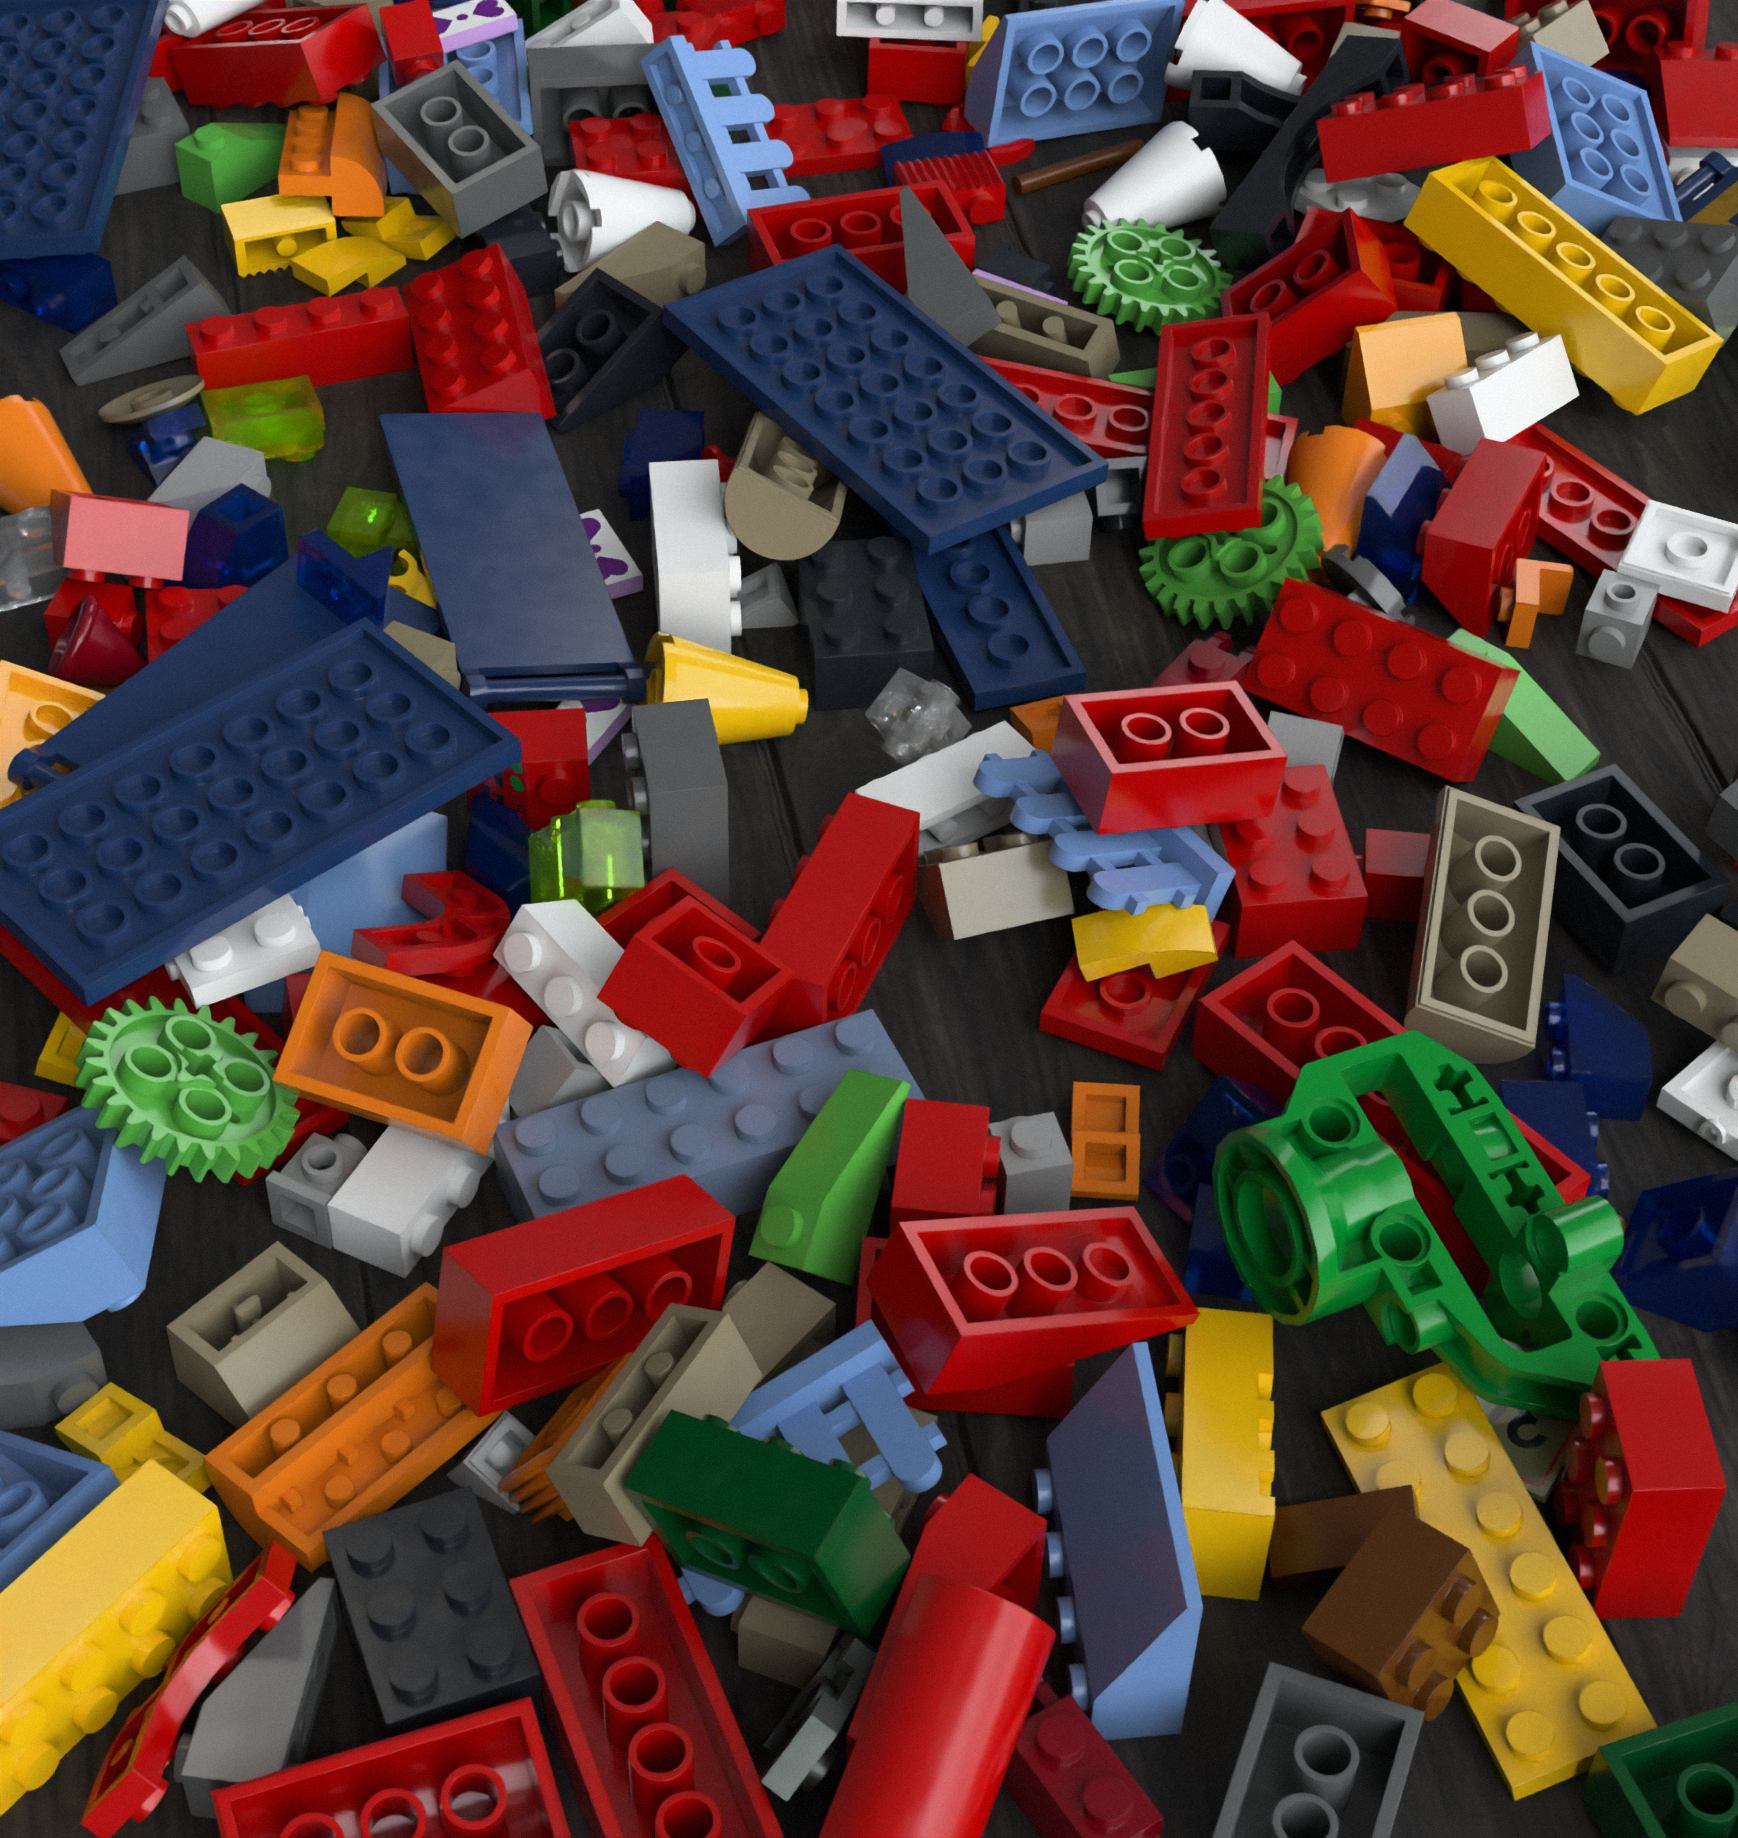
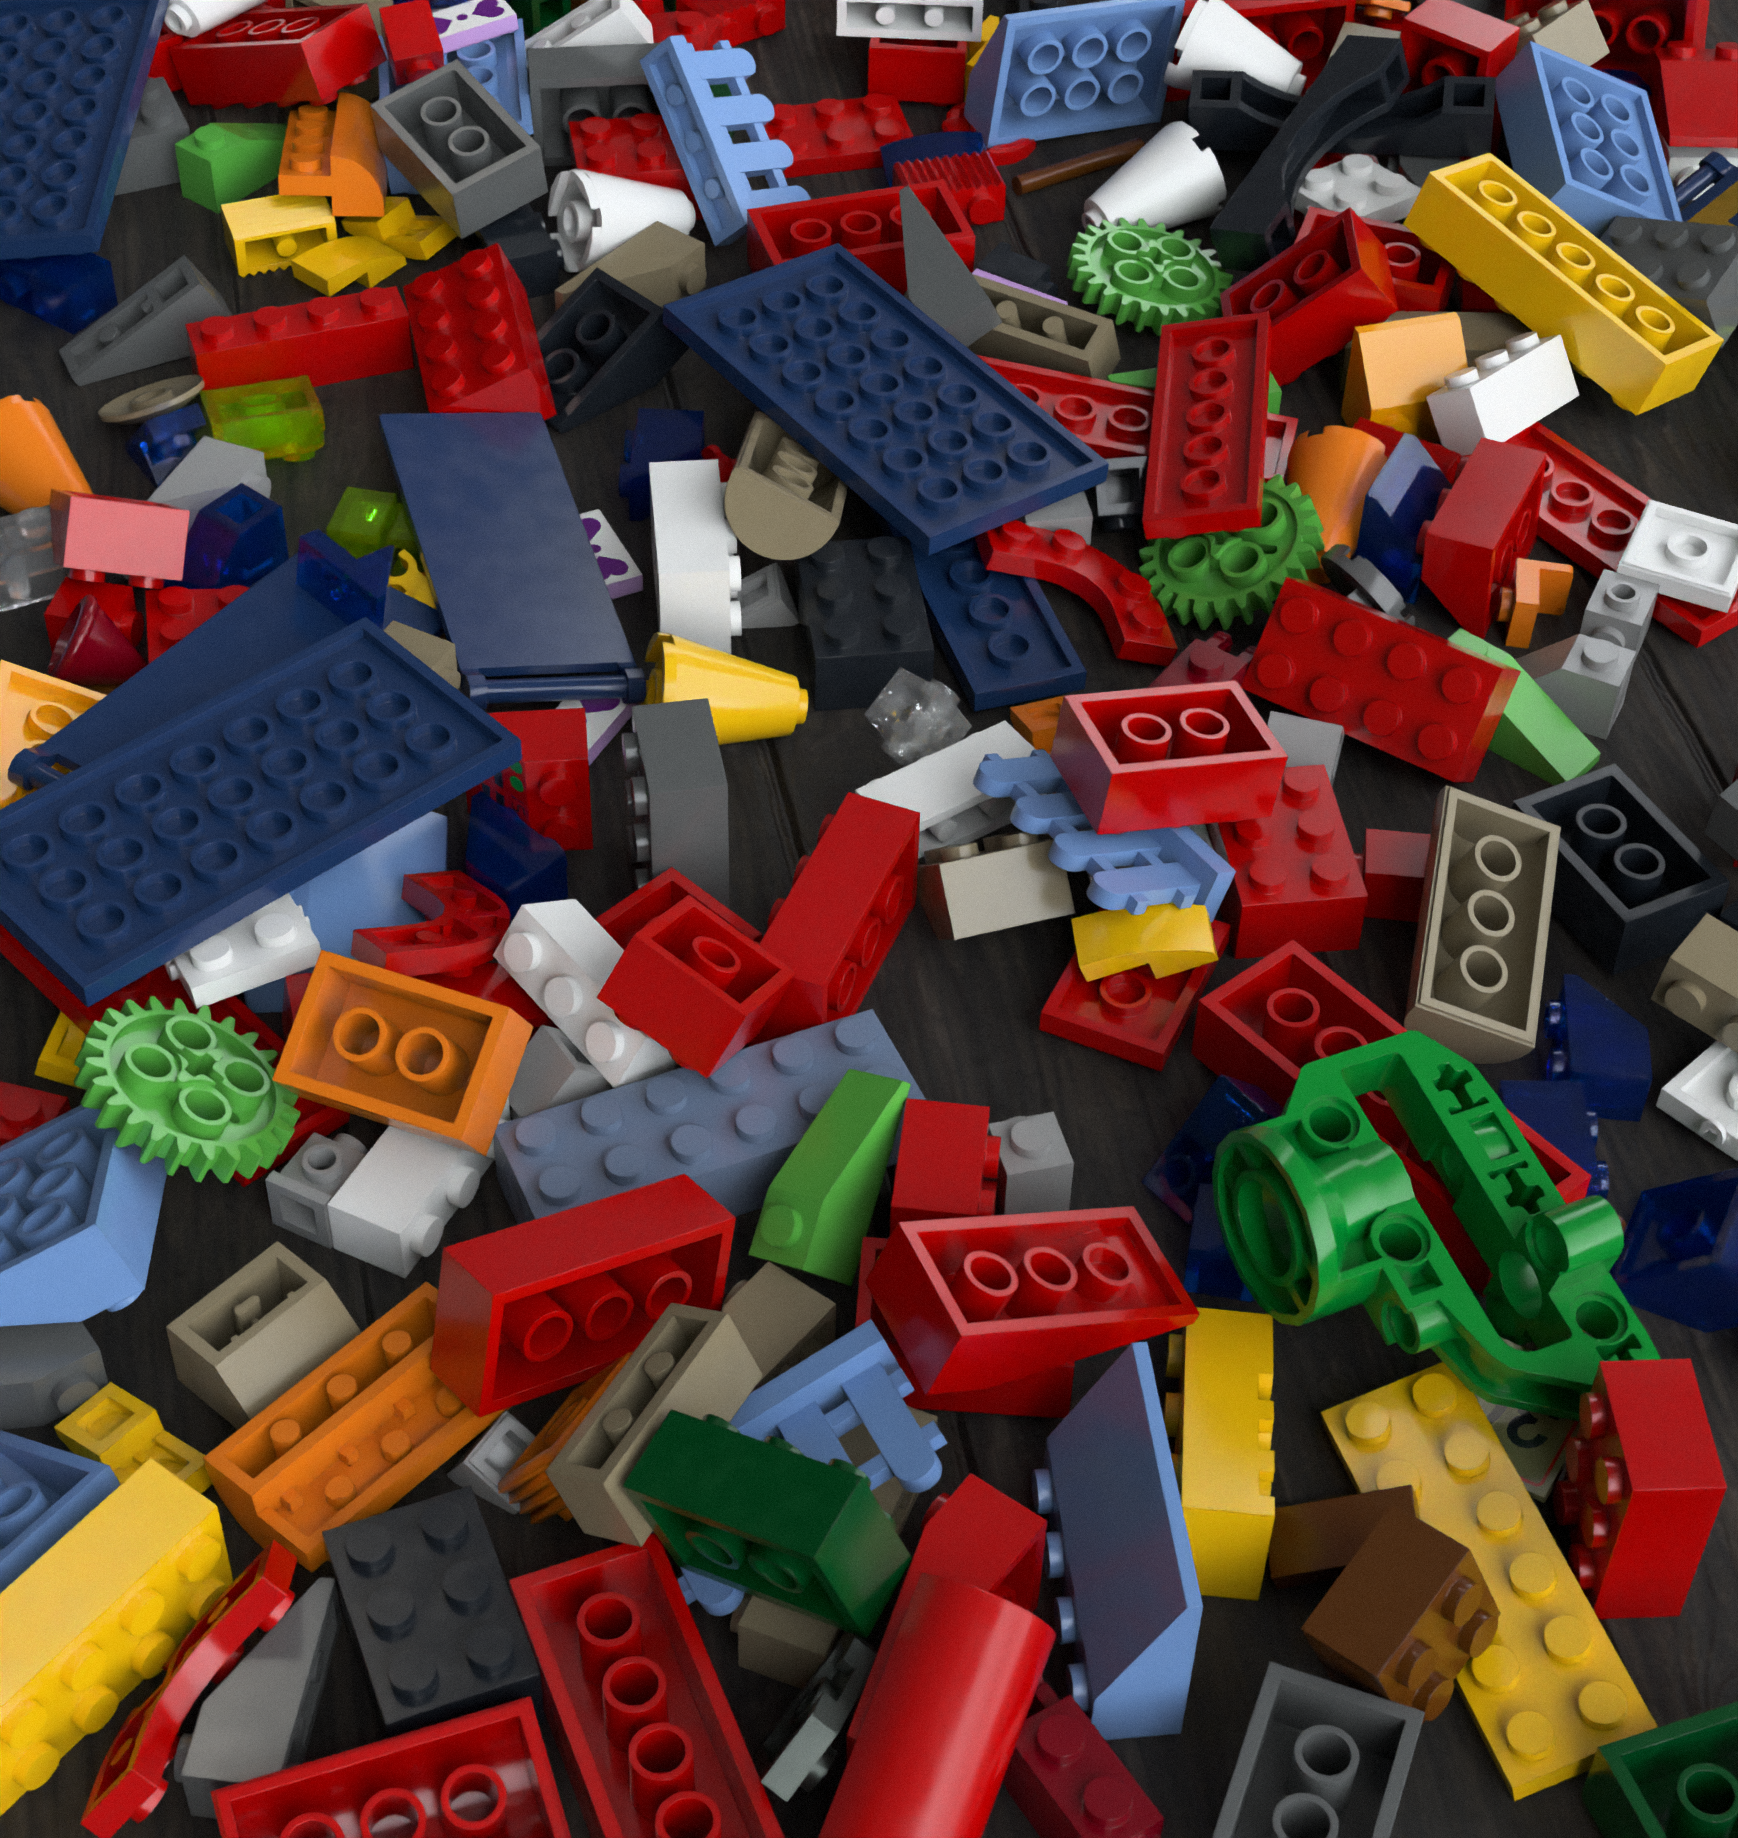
clear neon green piece [528,800,644,914] -> none
orange slope [1070,1081,1141,1201] -> none
red brick [1316,64,1551,184] -> none
none -> red plate [975,520,1178,667]
none -> light grey slope [1515,634,1636,740]

